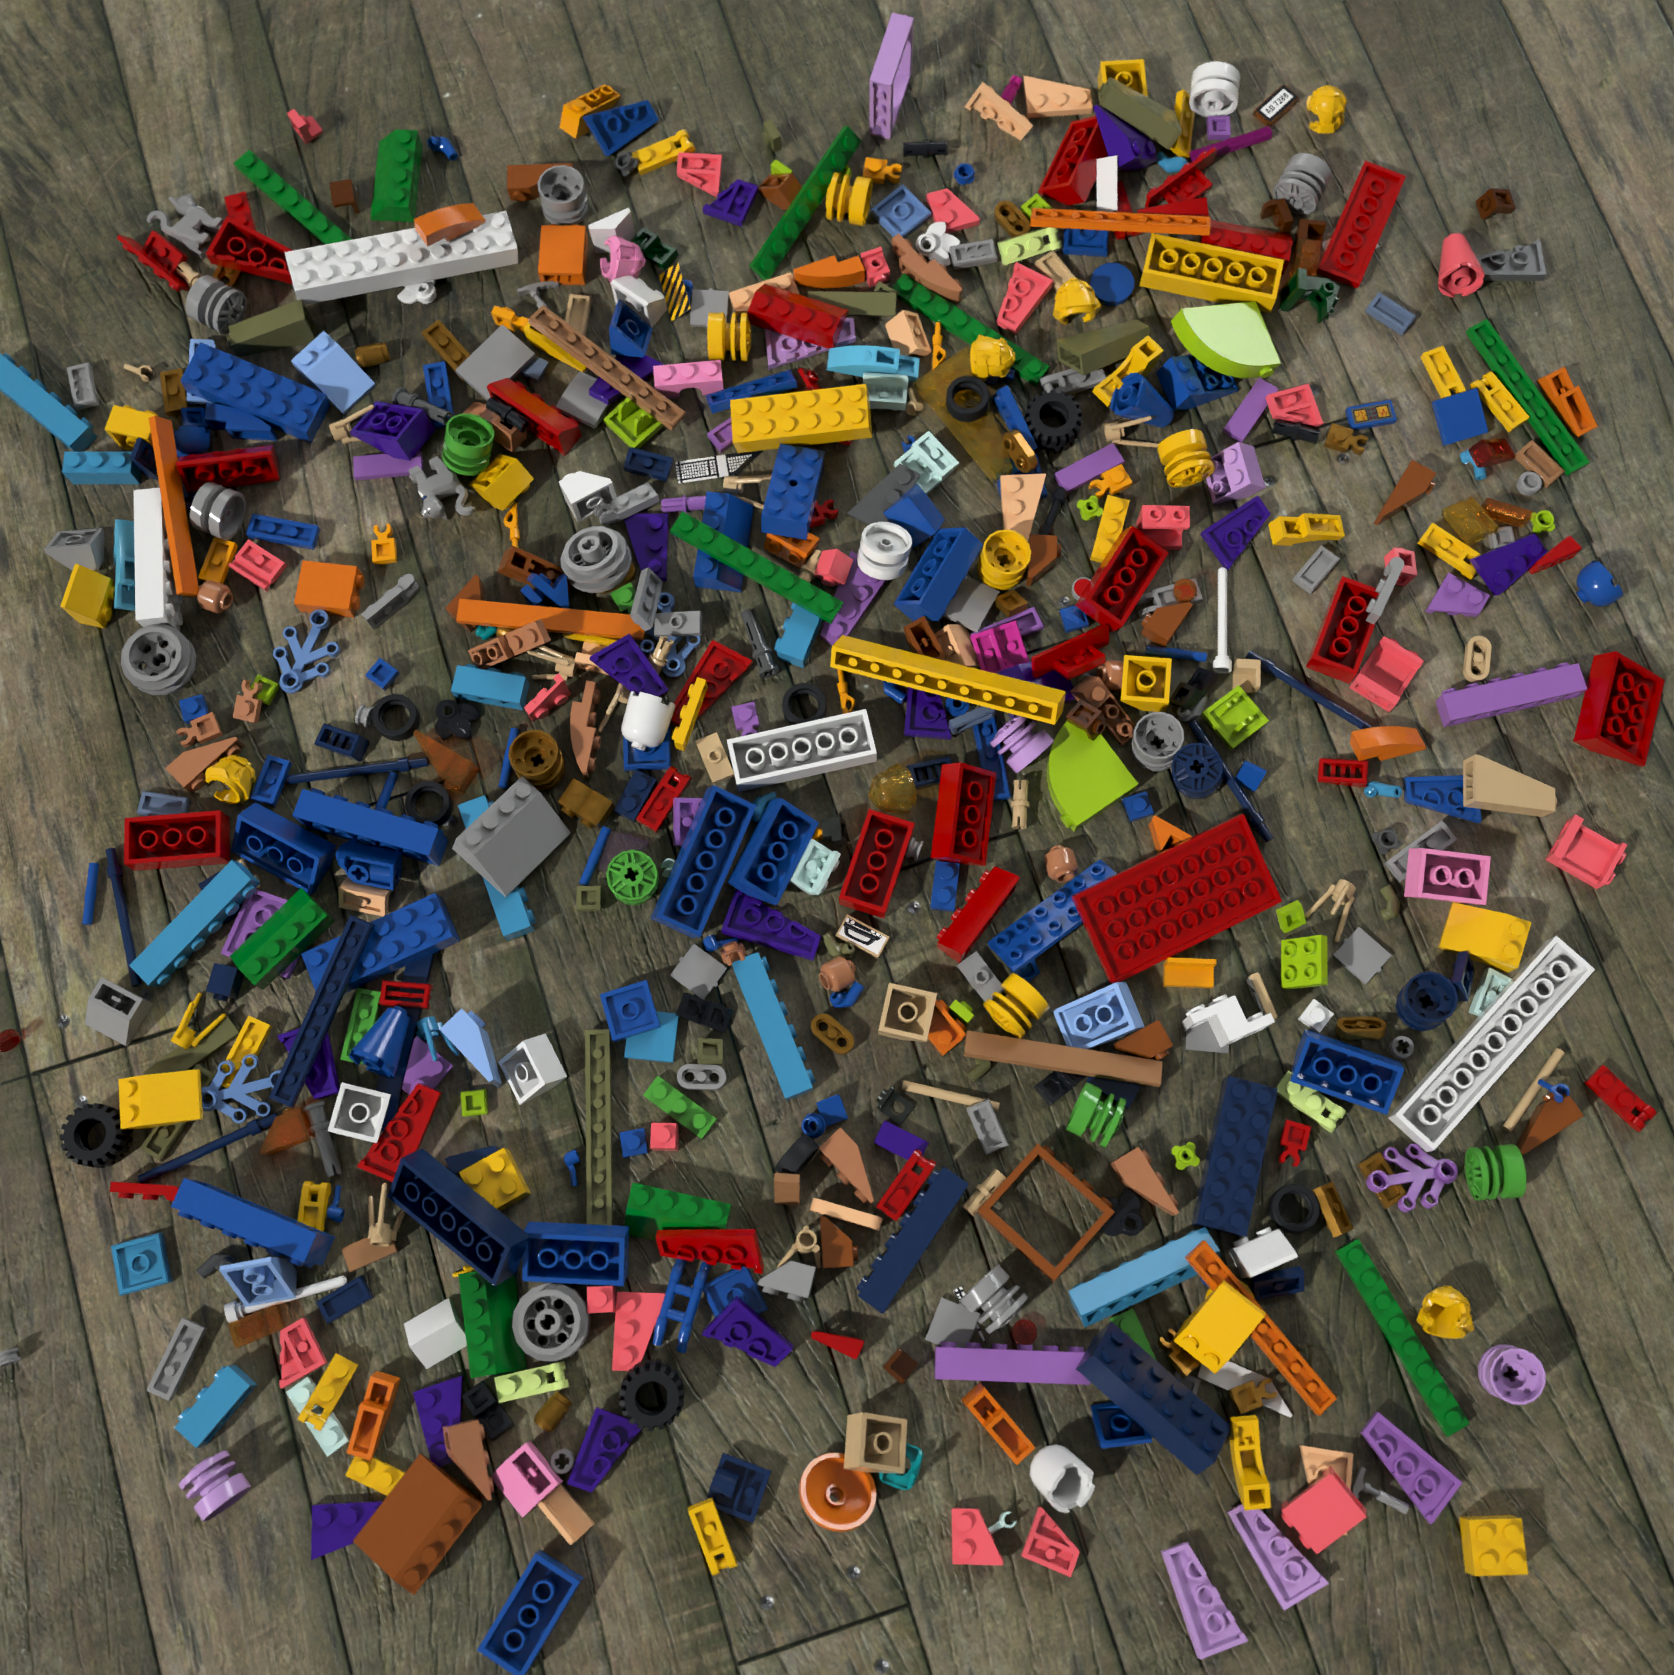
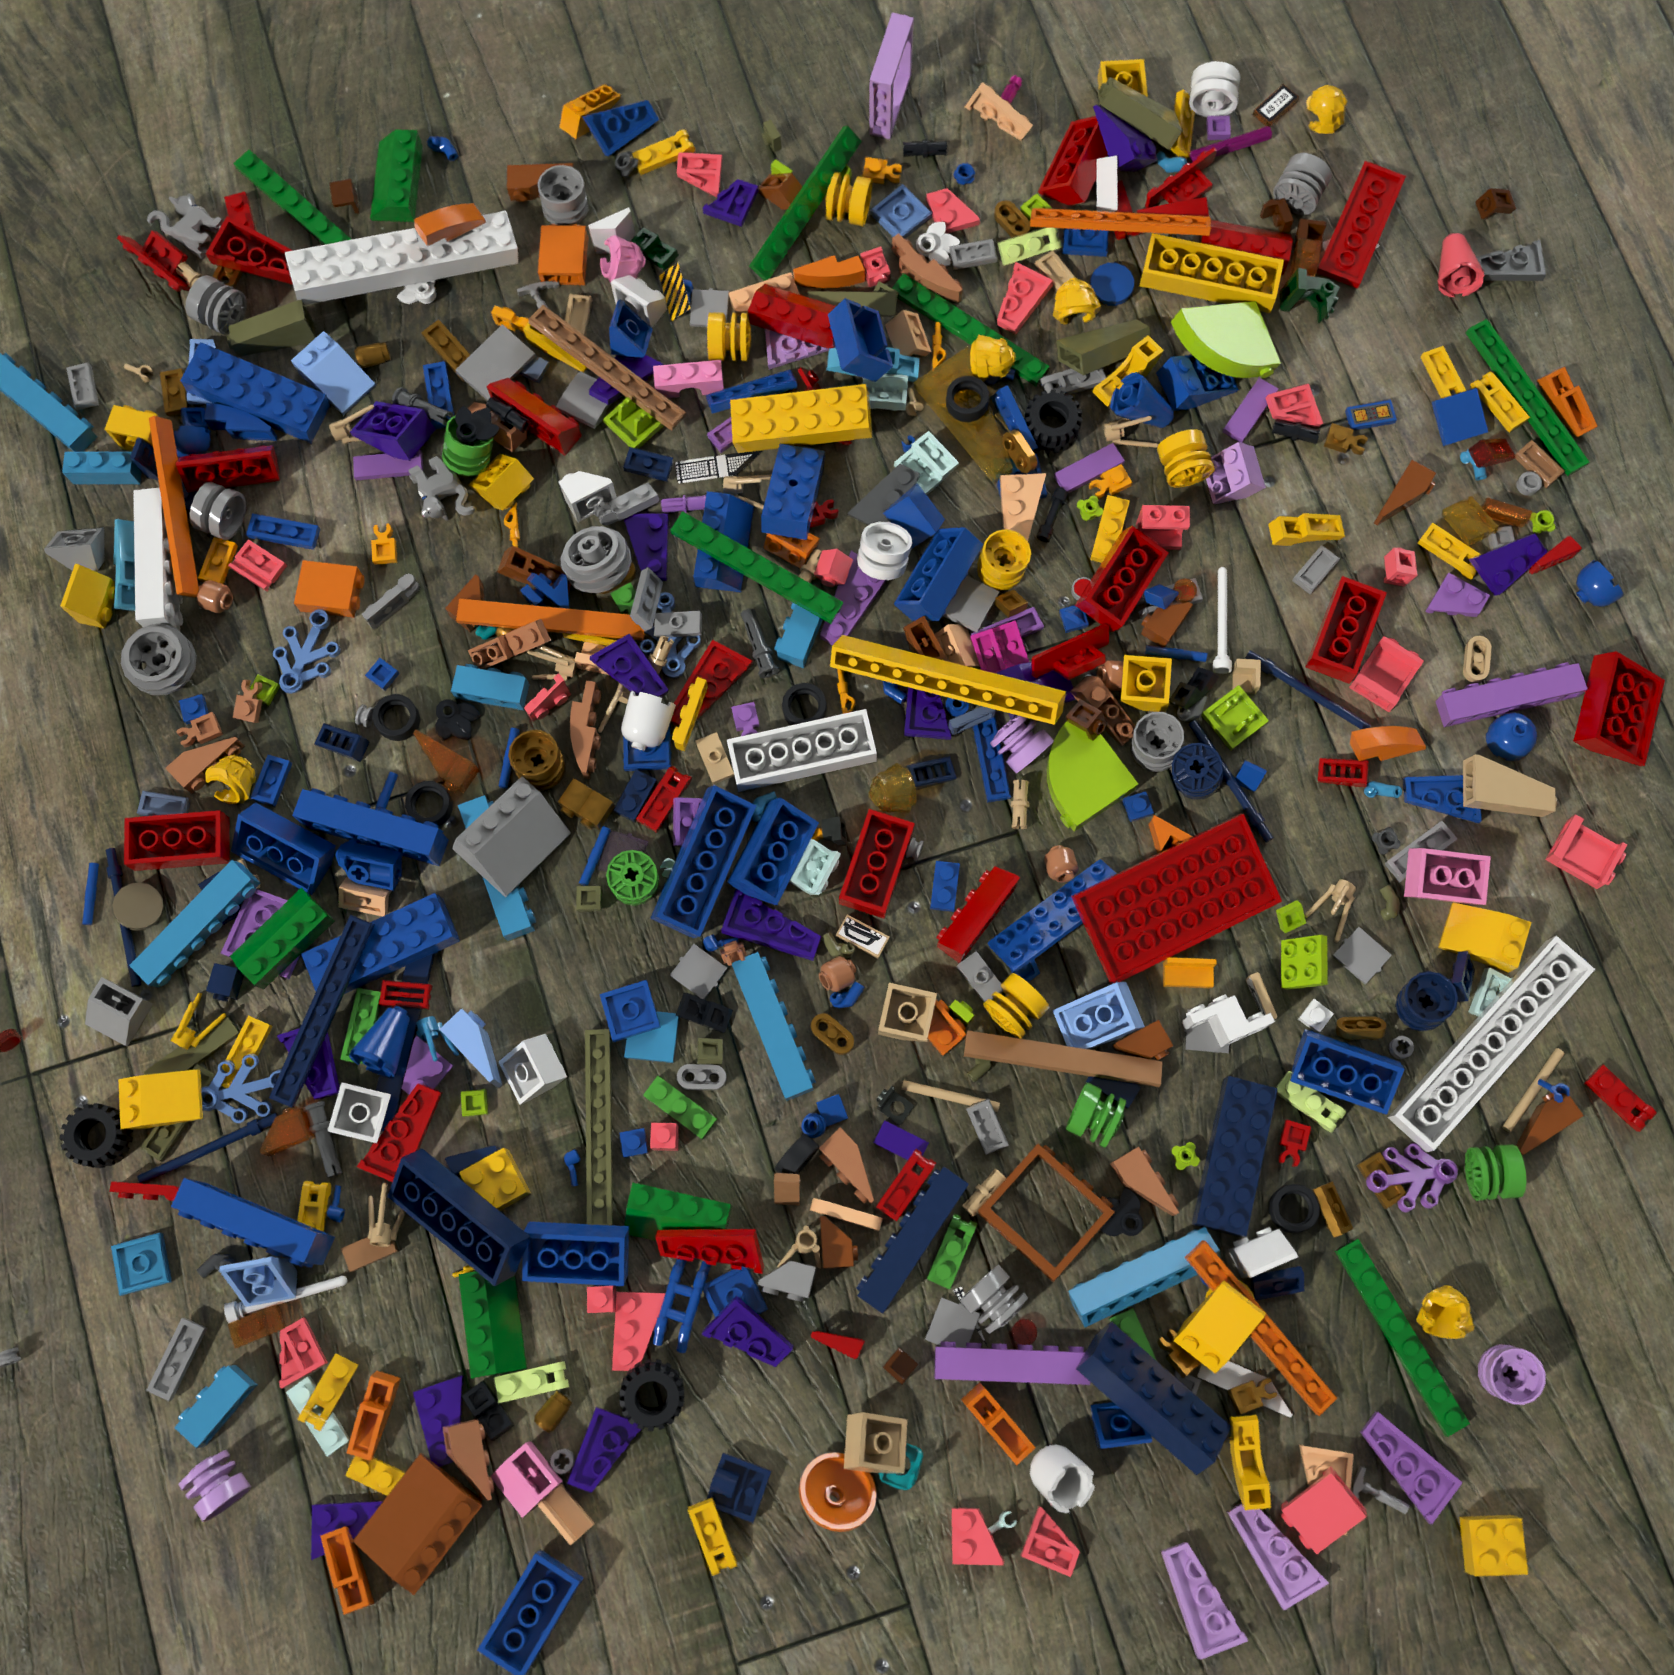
coral bracket [287,109,323,144] -> none
dark blue bar [287,757,429,784] -> none
dark blue tile [316,1275,374,1324] -> none
white slope [404,1298,467,1369] -> none
light grey wheel [512,1283,591,1362] -> none
red slope [931,762,996,866] -> none
light nougat wing [1023,76,1092,118] -> none
dark orange slope [1026,534,1061,586] -> none
black slope [1034,1071,1087,1106] -> none
dark purple wing [1200,495,1271,570] -> none
sand blue tile [1365,292,1416,336] -> none
light grey plate [1365,557,1404,625] -> none
none -> dark tan tile [112,882,164,931]
none -> orange slope [321,1526,375,1615]
none -> black plate [455,406,499,444]
none -> blue piece [828,298,893,382]
none -> bright green plate [927,1213,977,1290]
none -> blue slope [1144,585,1179,610]
none -> blue cylinder [1486,712,1538,761]

